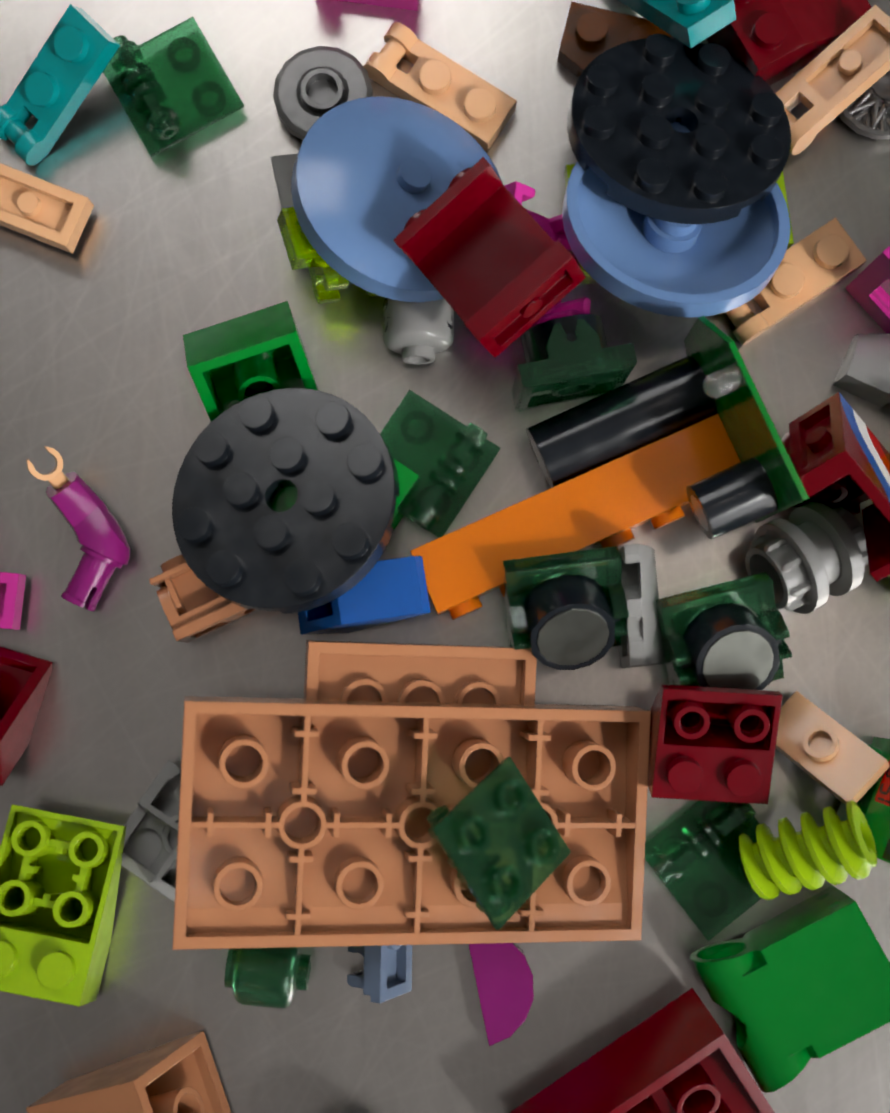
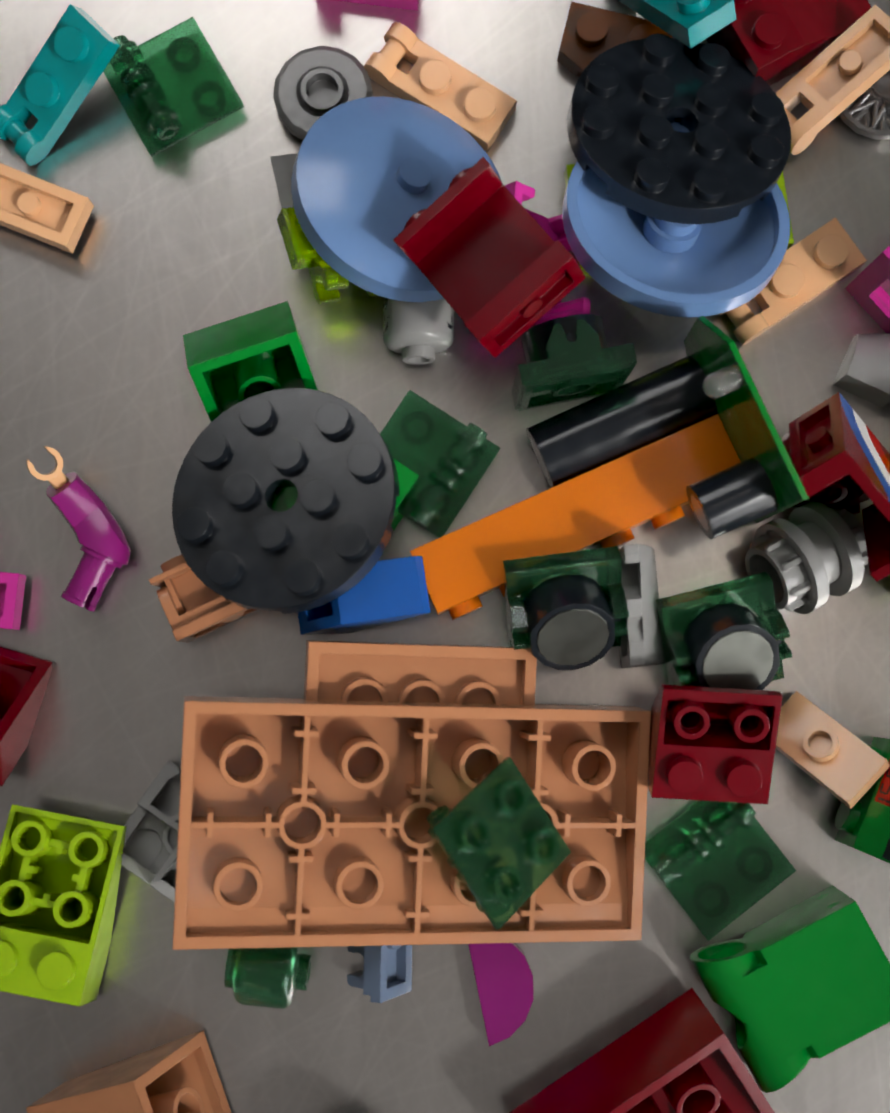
lime piece [739,800,877,900] -> none

